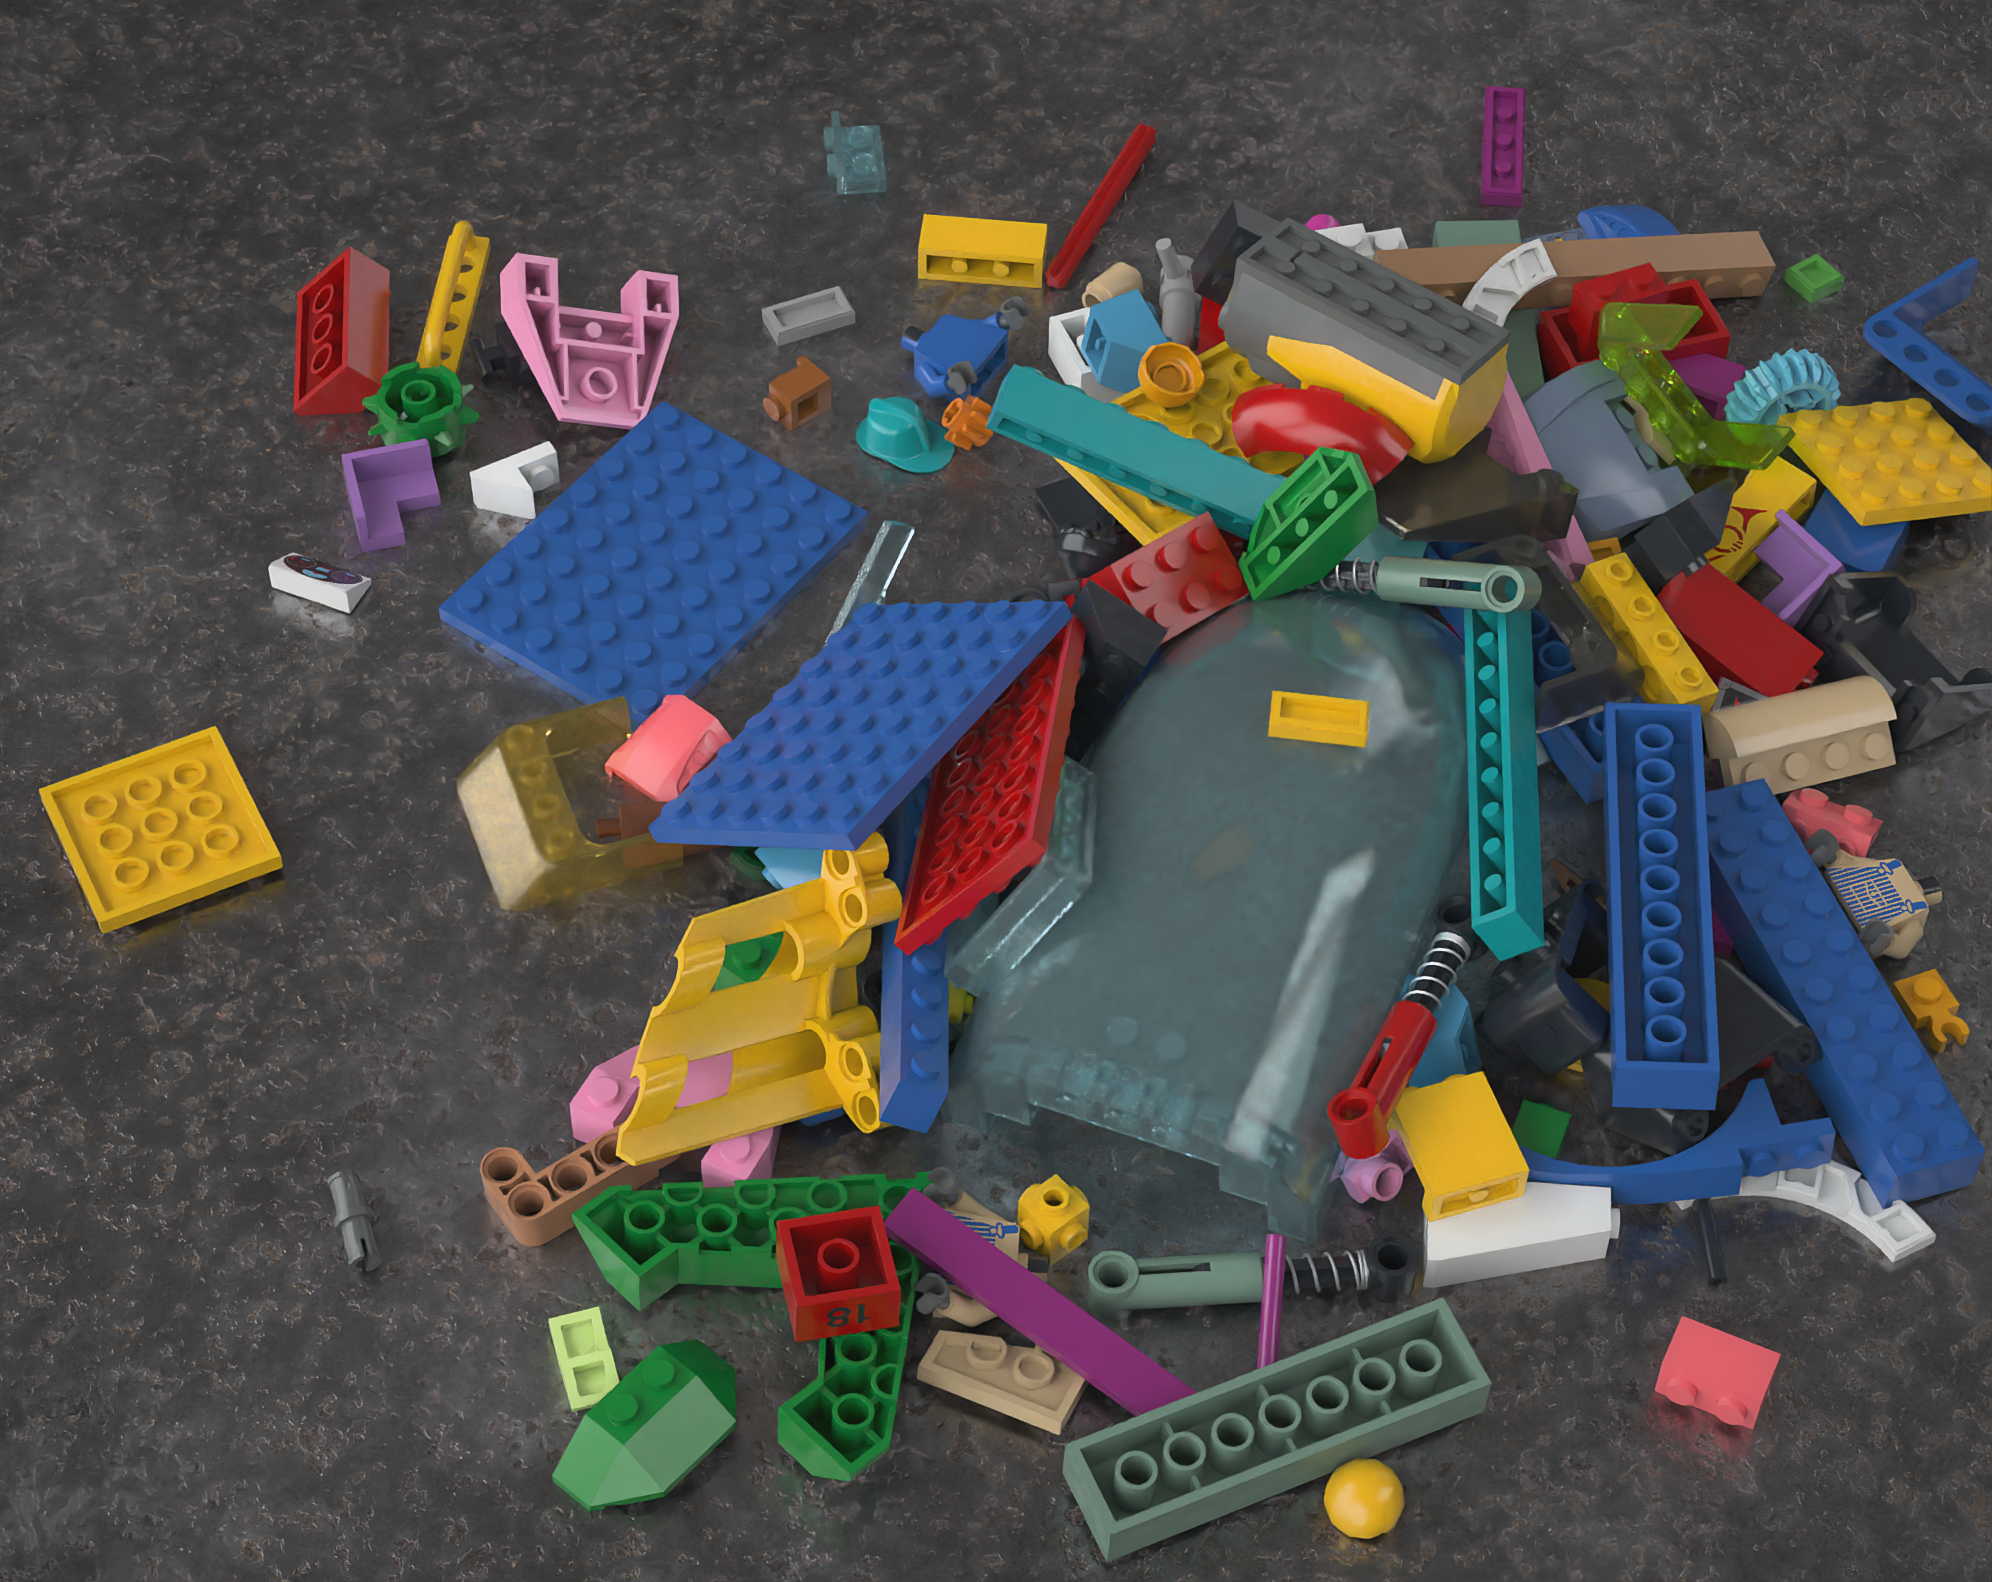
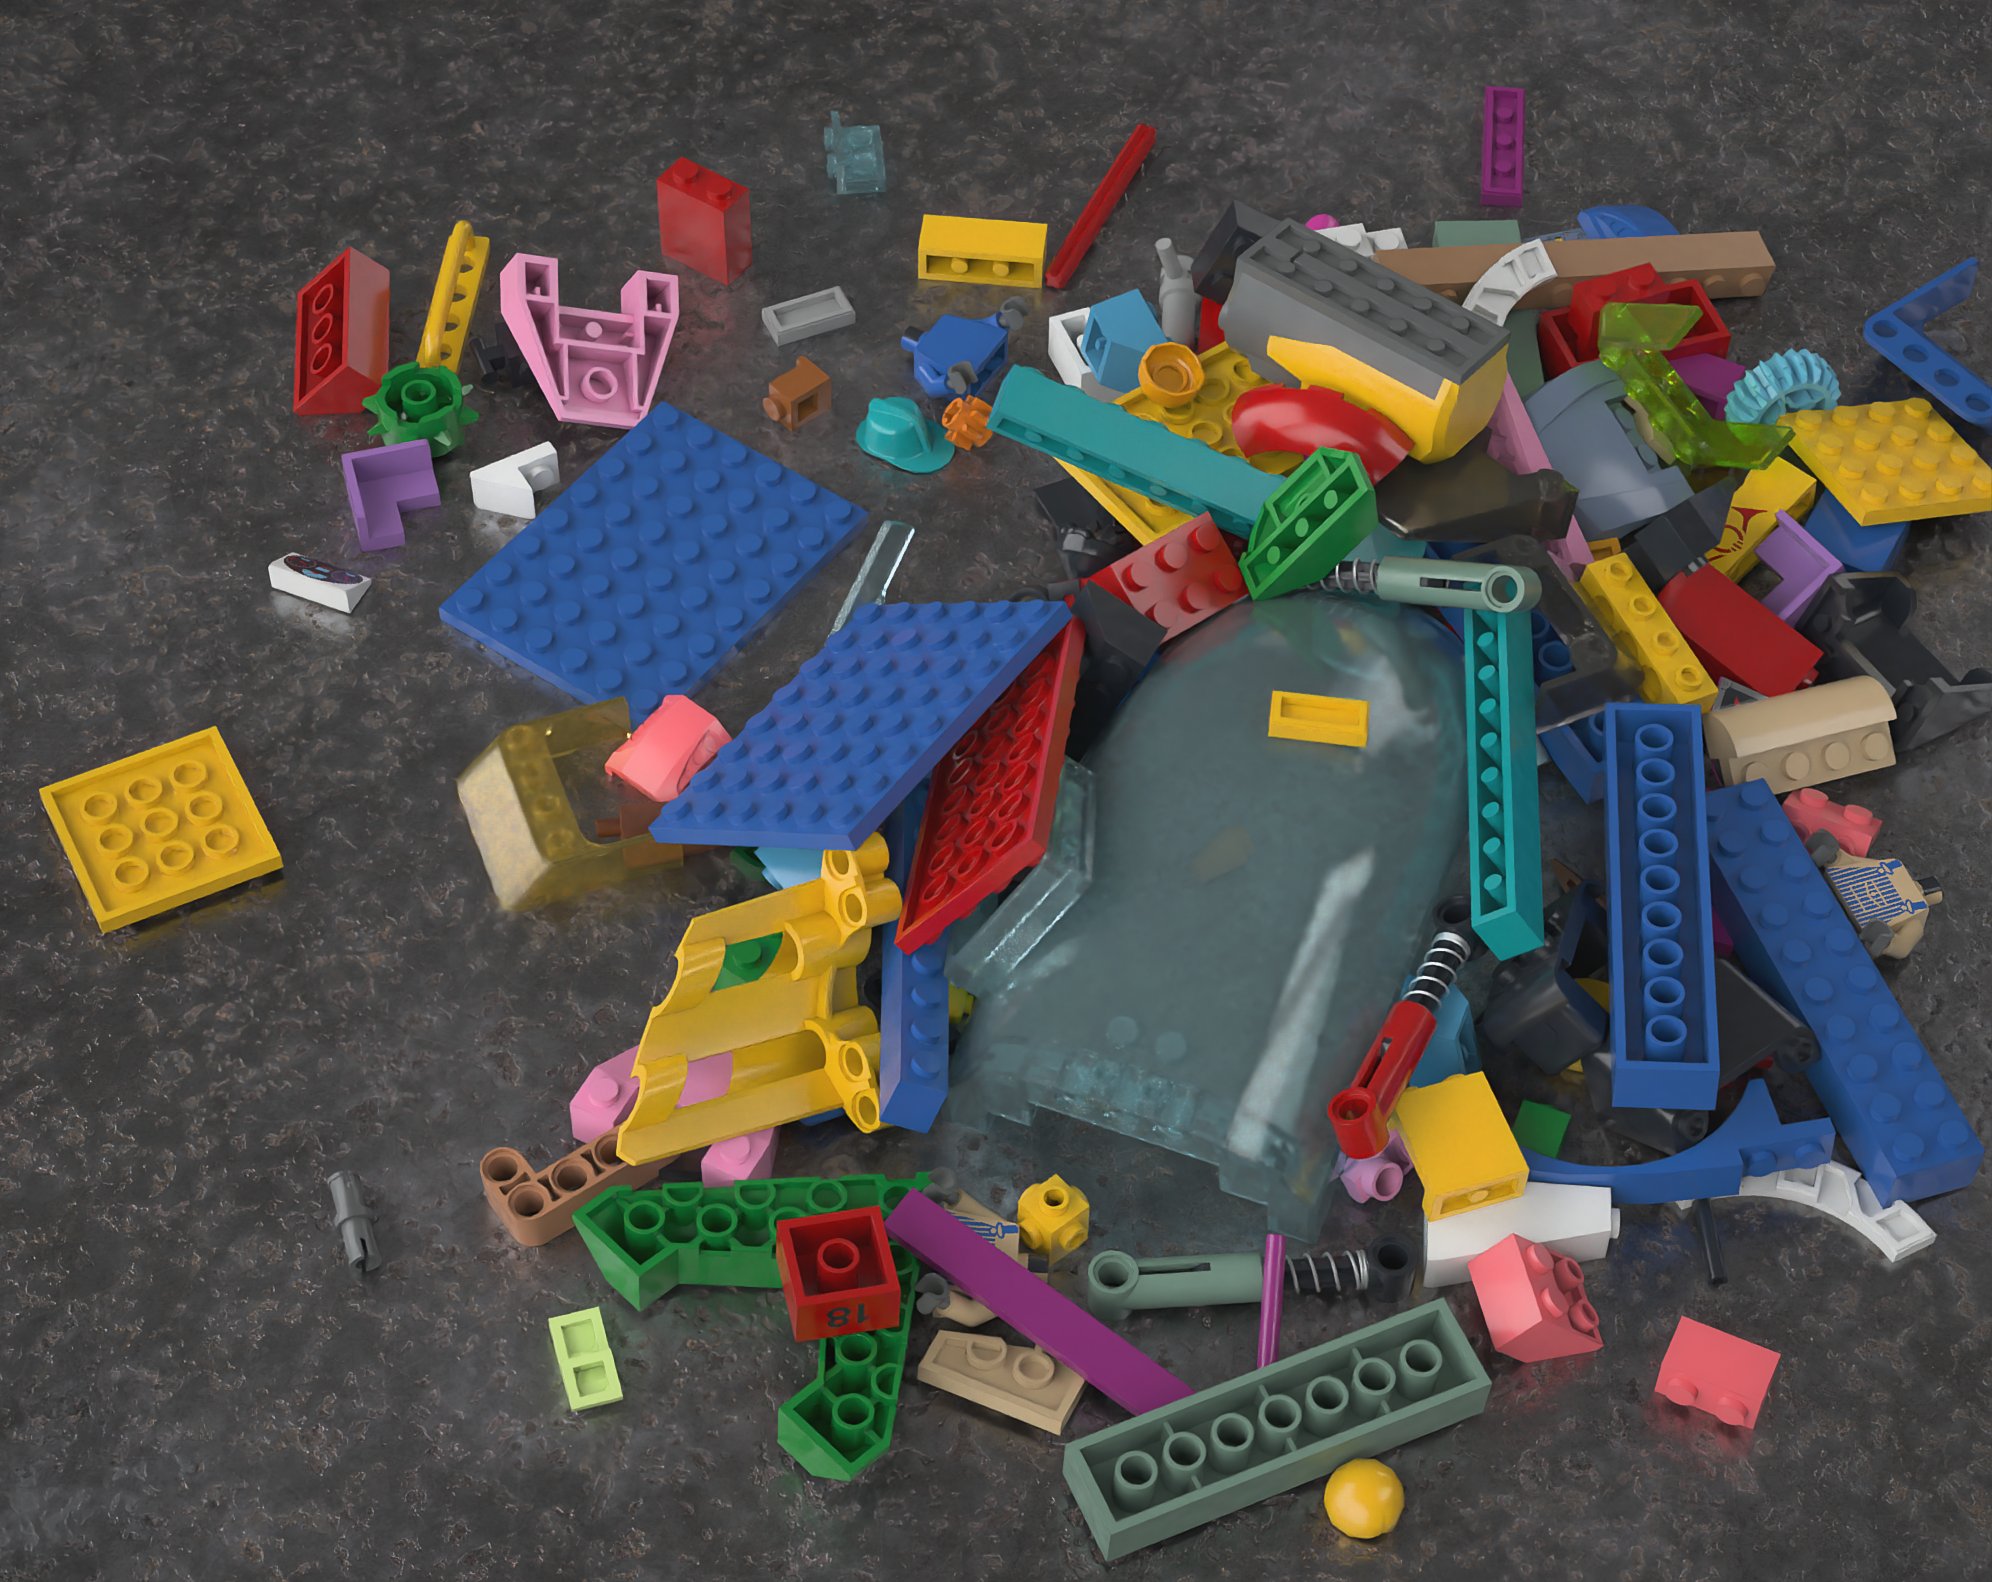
green wedge [552,1339,737,1512] -> none
tan brick [1082,262,1143,309] -> none
bright green tile [1784,254,1845,304] -> none
light orange plate [1891,969,1969,1053] -> none
none -> red brick [656,156,753,286]
none -> coral slope [1467,1233,1604,1363]

